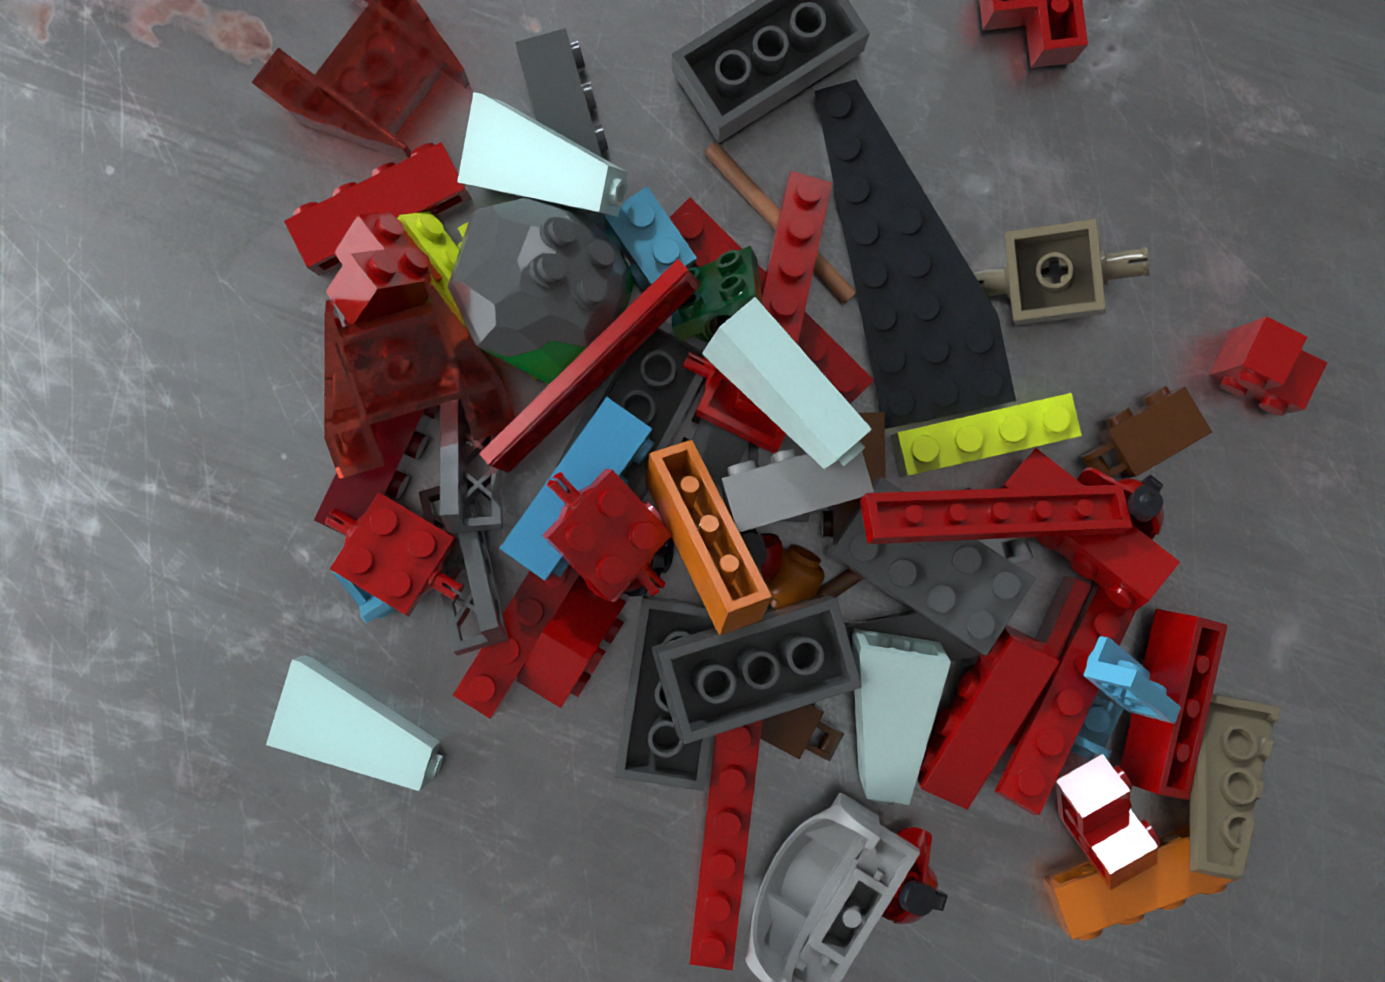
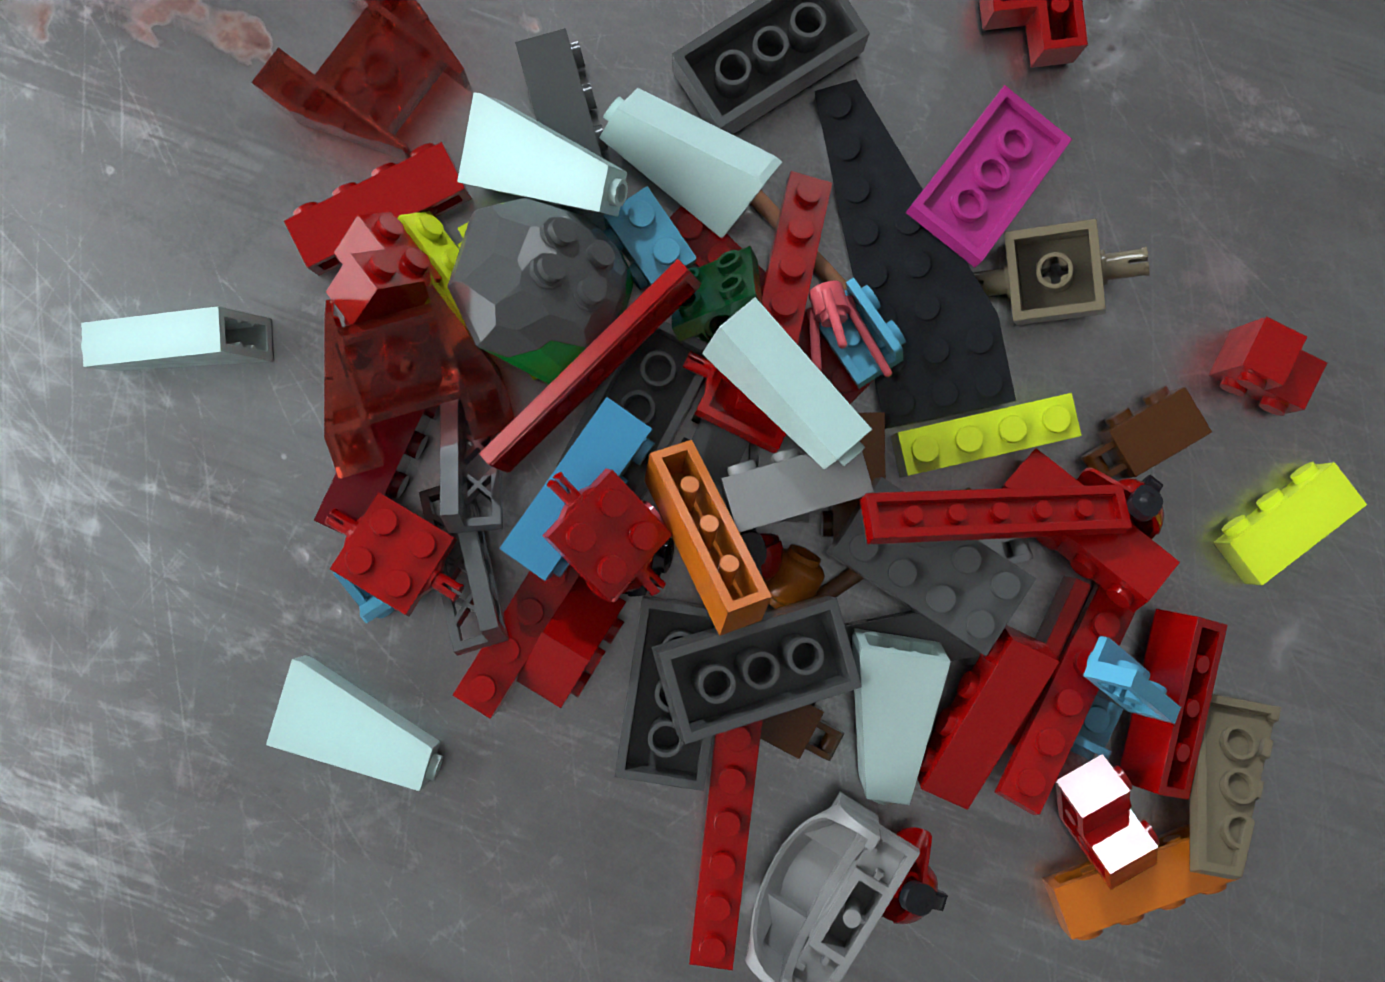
none -> light aqua slope [81,306,273,371]
none -> light aqua slope [599,88,782,238]
none -> coral plant [805,281,892,377]
none -> medium azure bracket [819,278,906,389]
none -> dark pink plate [905,85,1072,268]
none -> neon yellow brick [1213,462,1367,585]

